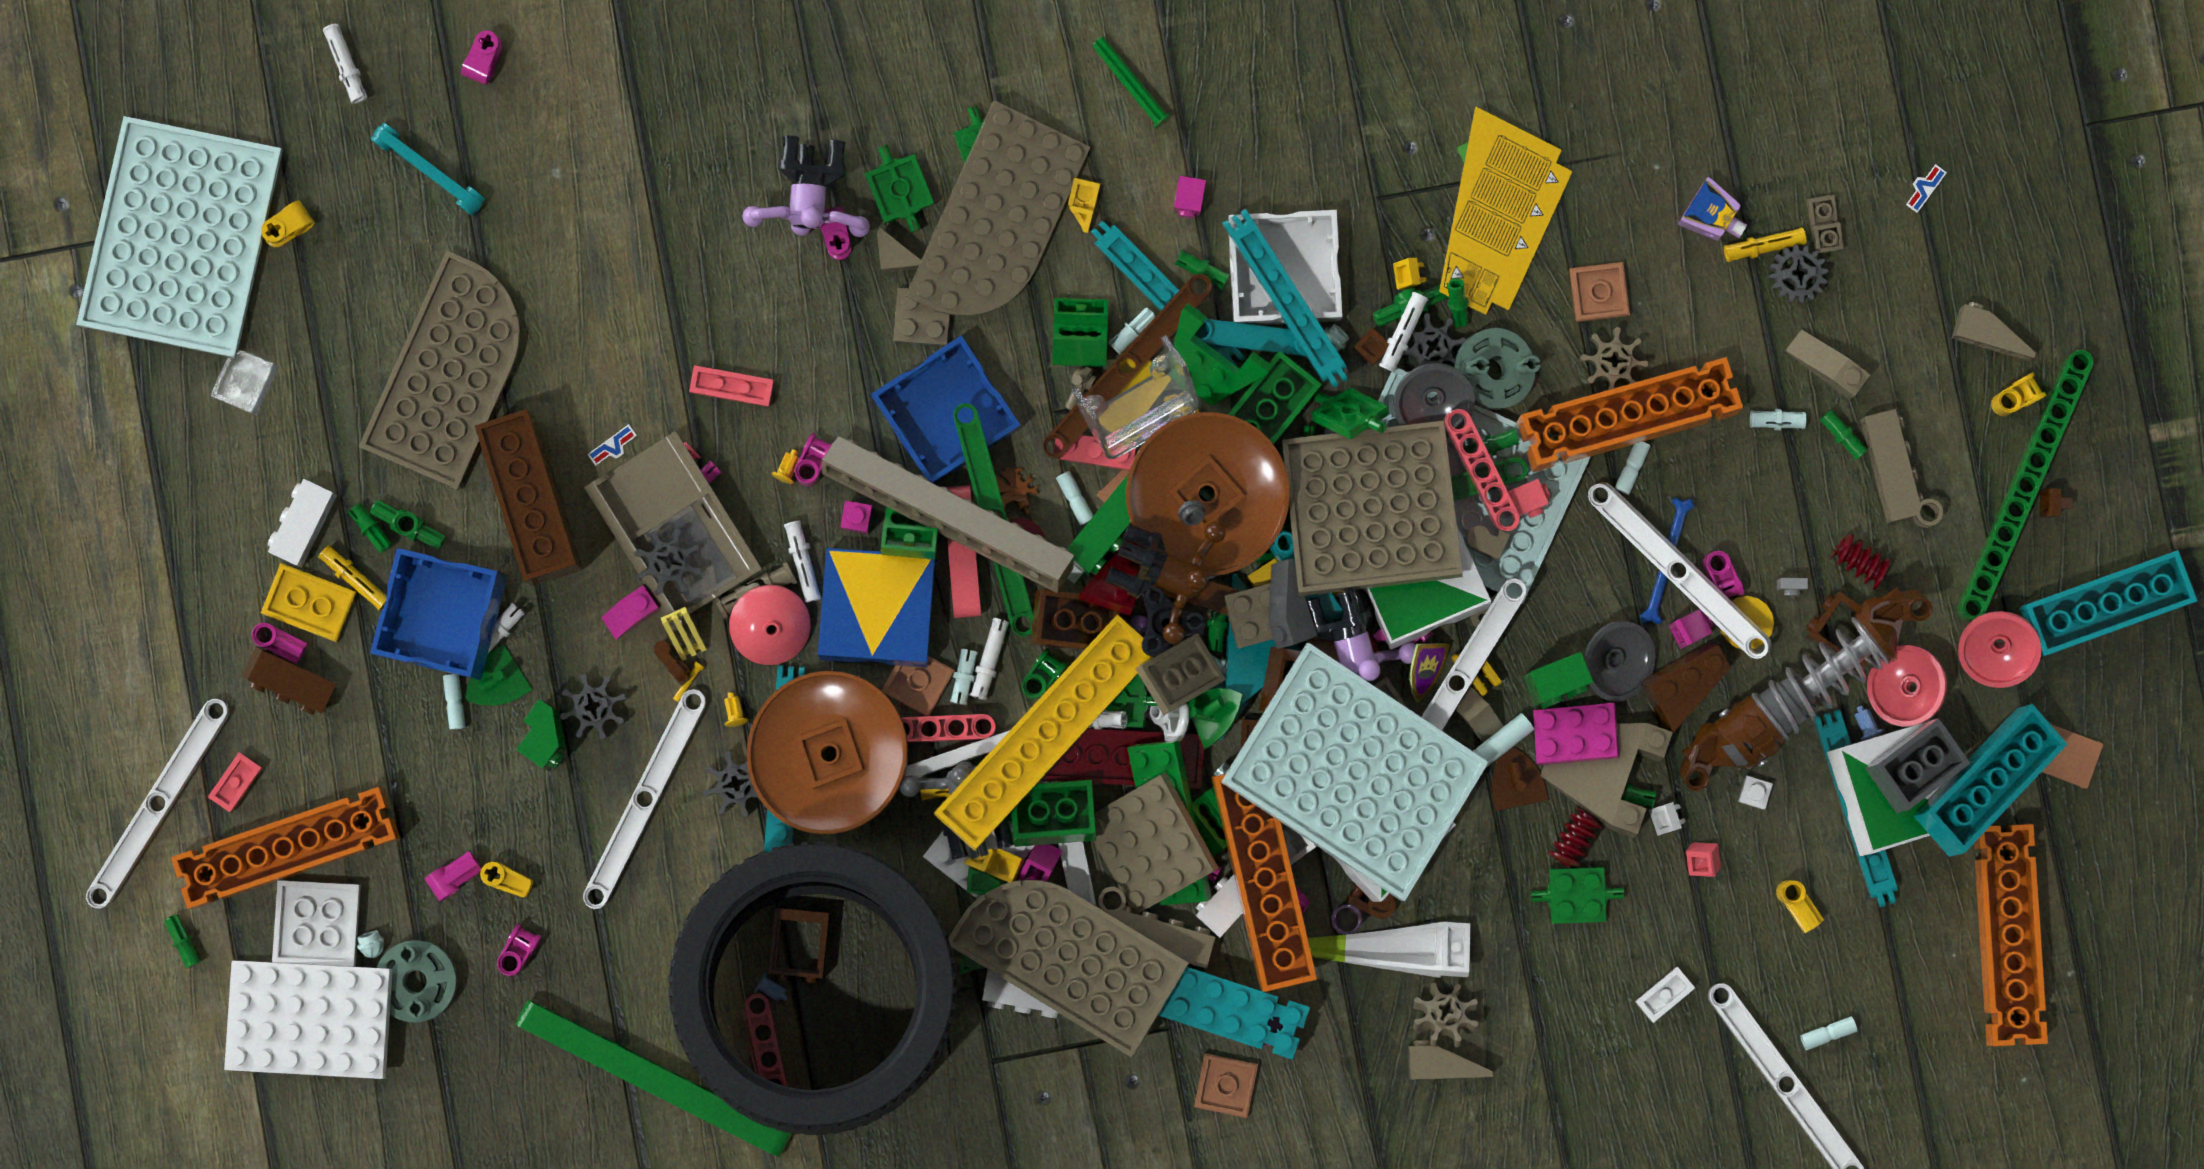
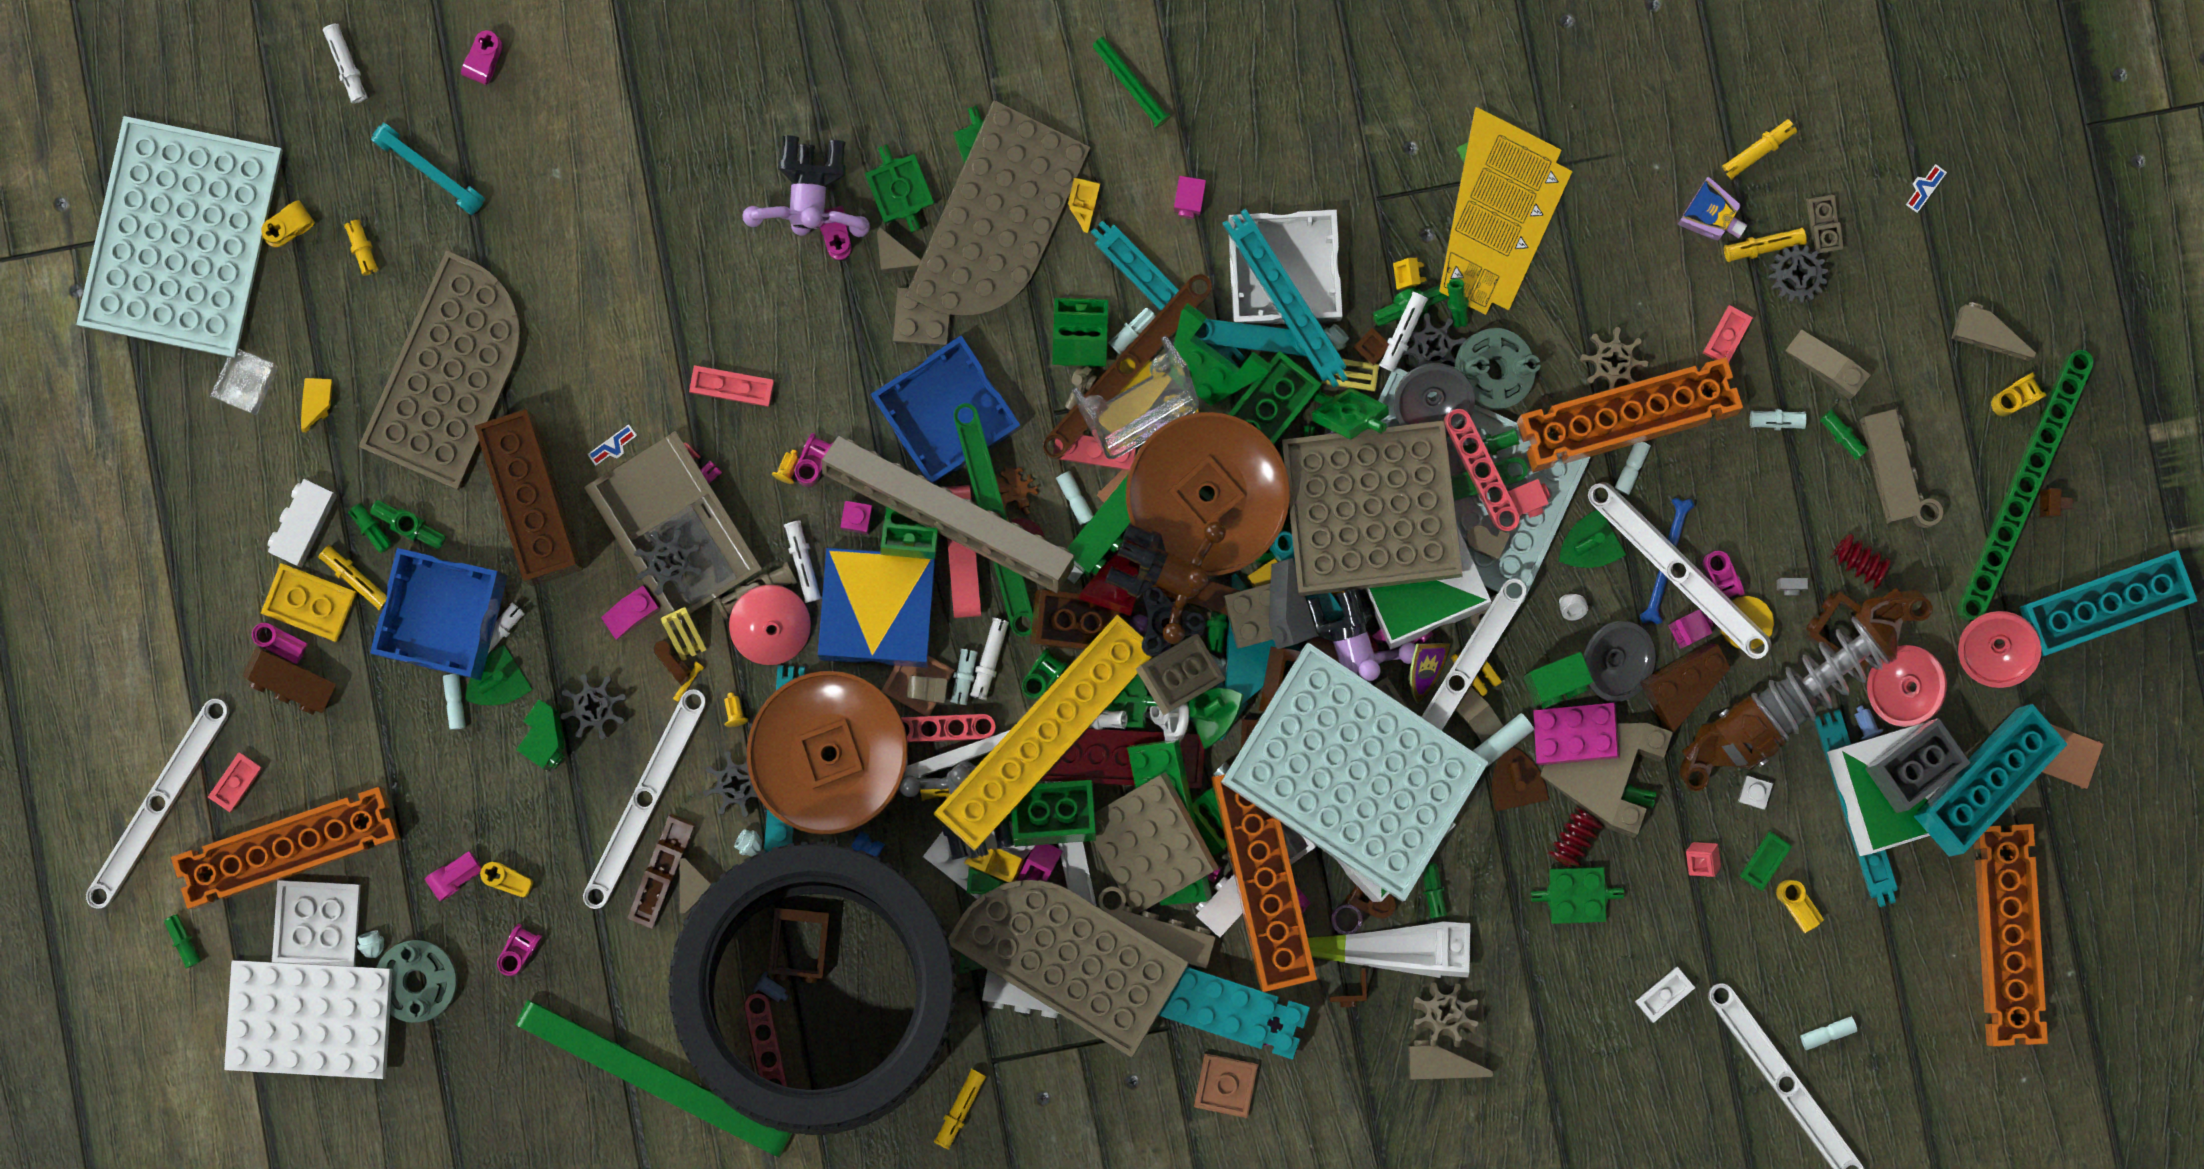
green pin [1174,249,1230,290] -> none
dark grey plate [1178,500,1205,526] -> none
nougat tile [1569,262,1630,323] -> none
white tile [1649,802,1685,836] -> none
none -> yellow slope [301,378,333,432]
none -> yellow pin [344,219,379,276]
none -> reddish brown slope [627,814,696,929]
none -> dark tan slope [680,858,712,913]
none -> light aqua plate [734,829,762,856]
none -> blue wheel [851,831,885,857]
none -> dark tan leg [906,676,948,704]
none -> yellow pin [934,1069,987,1150]
none -> light yellow tile [1322,359,1379,392]
none -> reddish brown bracket [1328,968,1367,1007]
none -> green axle [1422,863,1447,918]
none -> green shield [1558,510,1626,568]
none -> white tile [1559,594,1588,620]
none -> coral plate [1703,305,1753,363]
none -> yellow pin [1722,119,1797,180]
none -> green tile [1739,831,1792,891]

